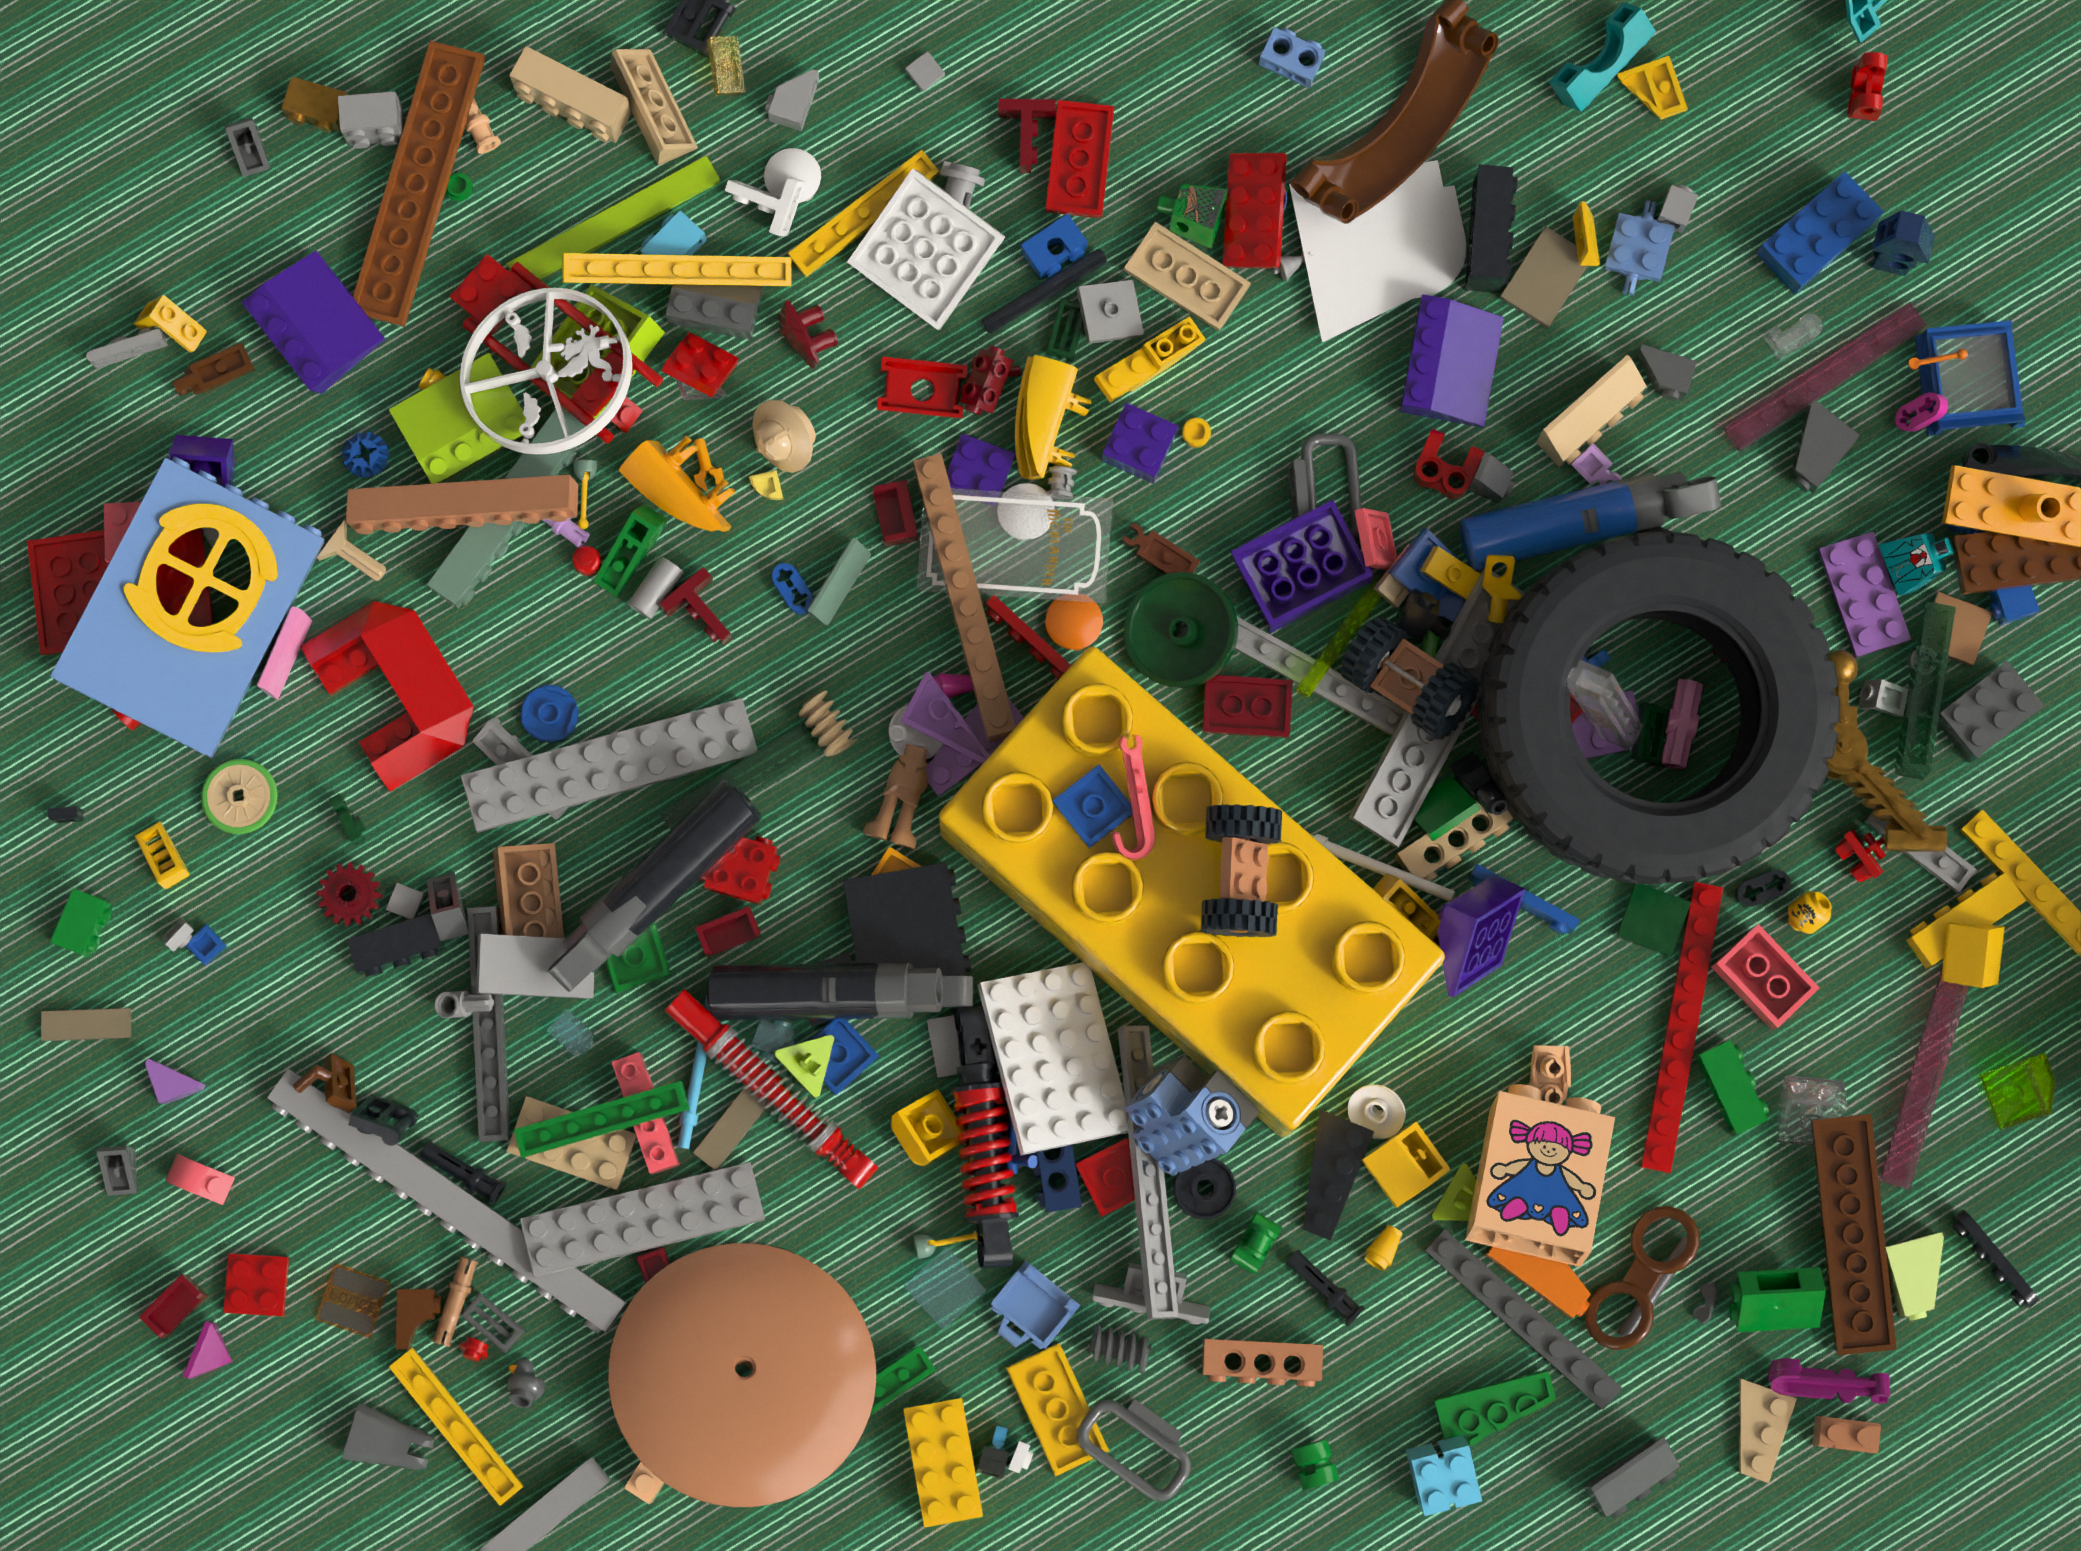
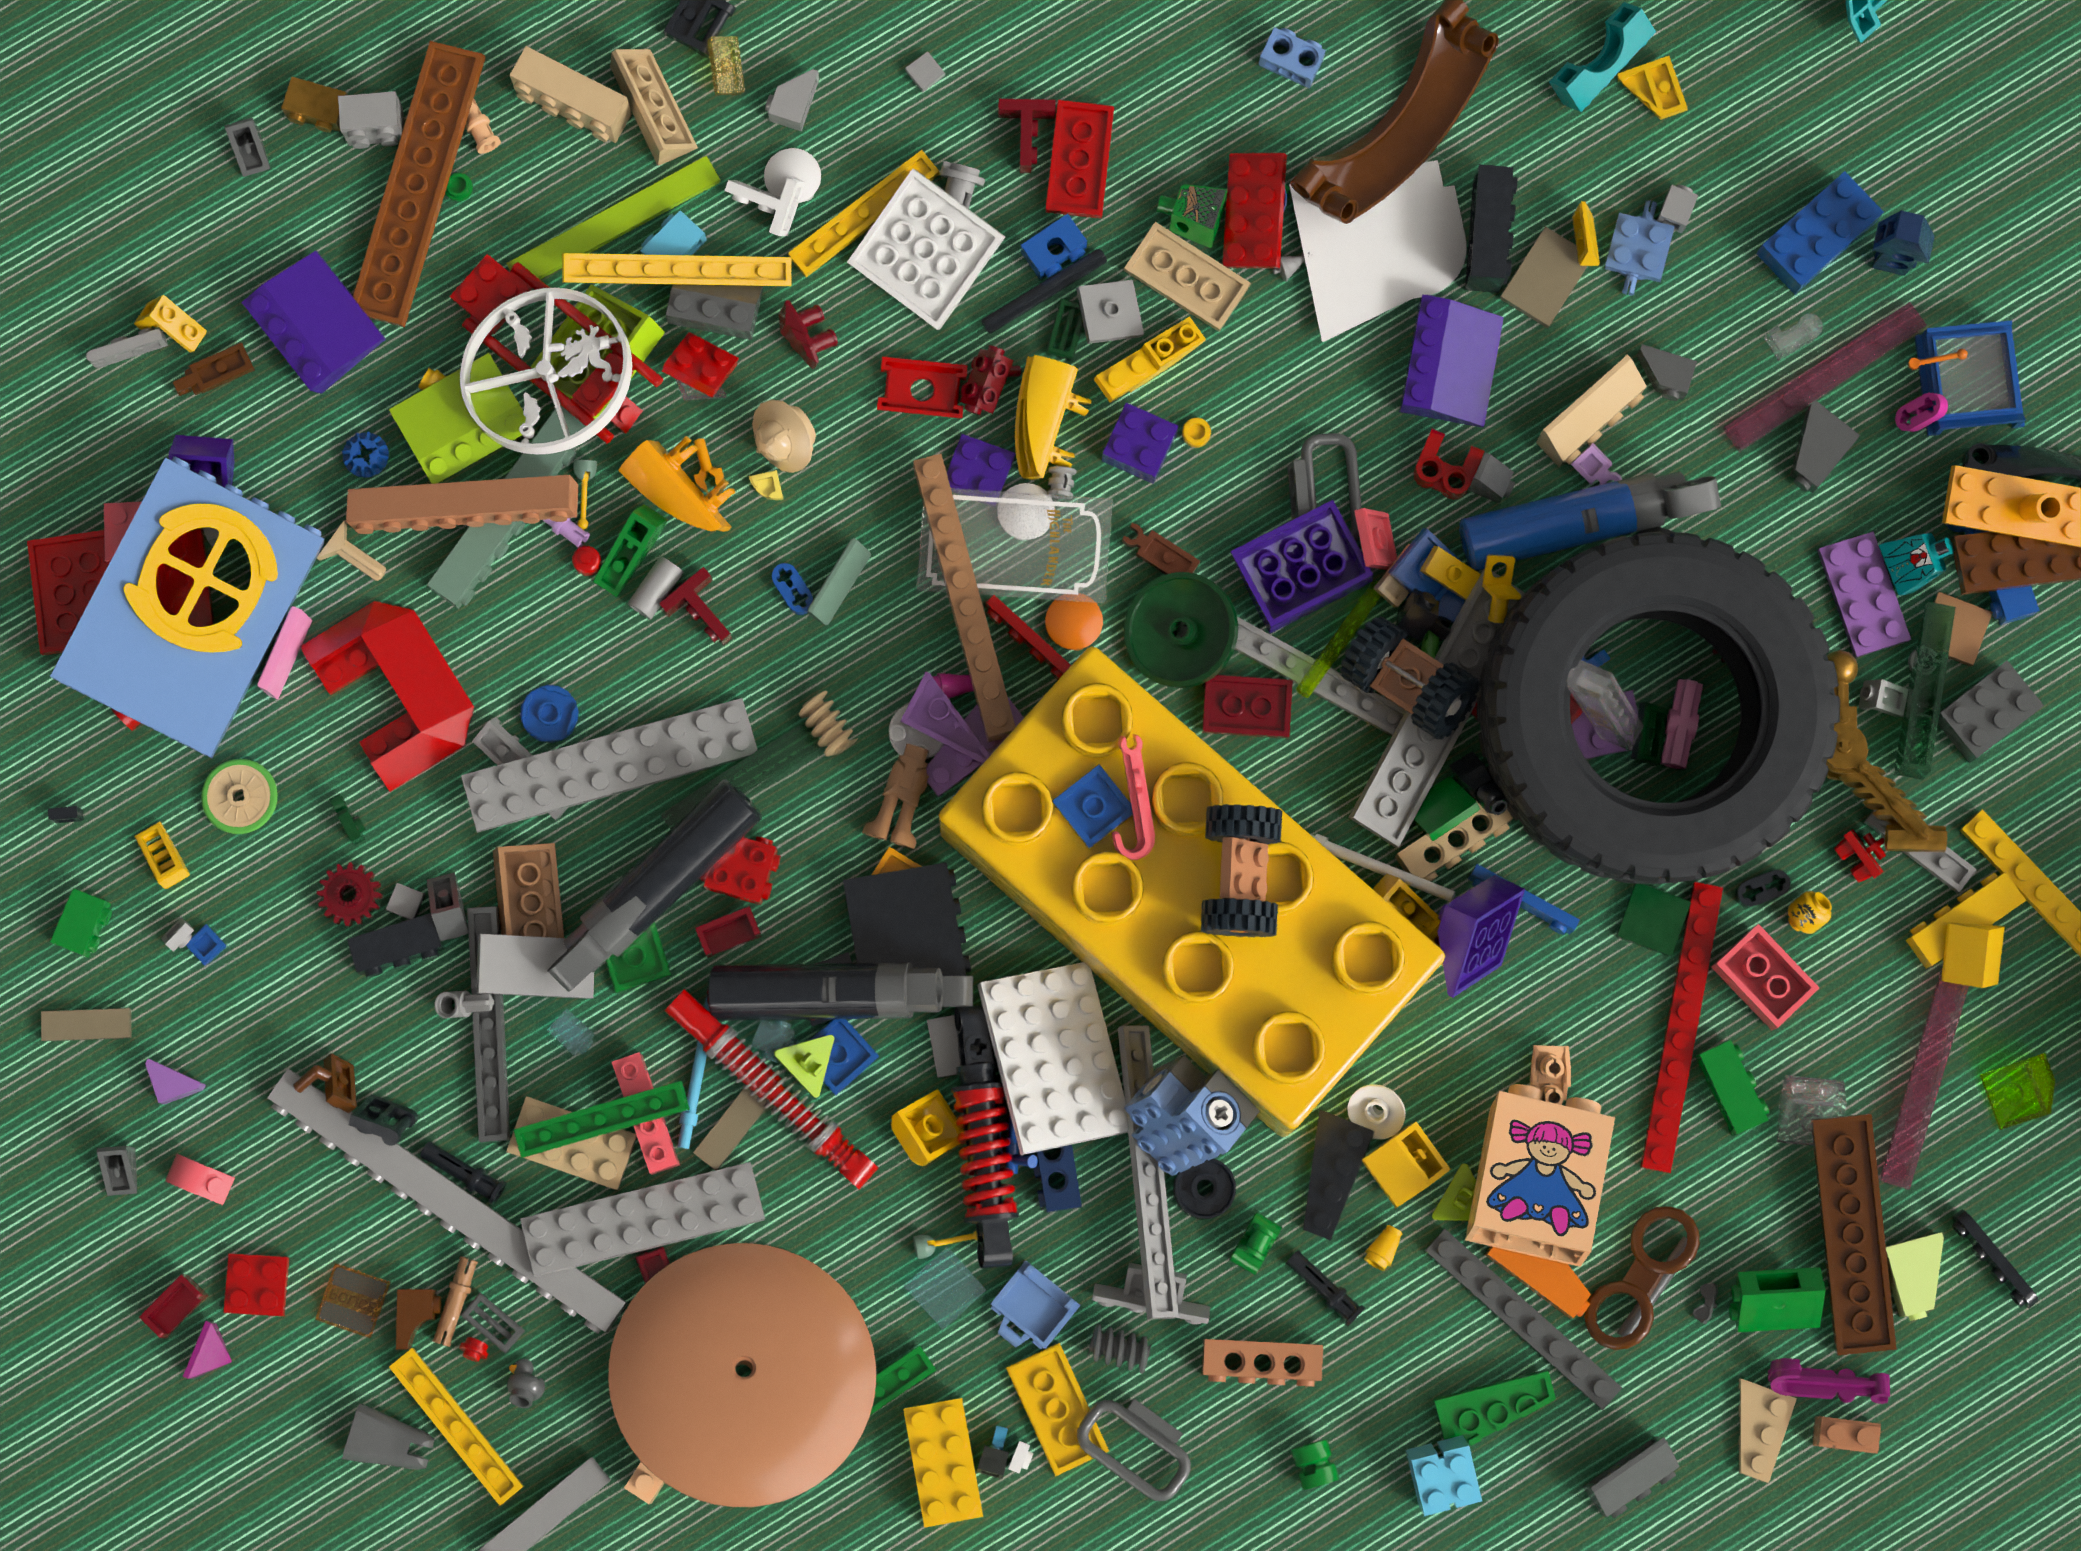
dark red panel [873,480,918,548] -> none
red plate [1075,1138,1135,1217] -> none
red piece [1847,52,1888,122] -> none

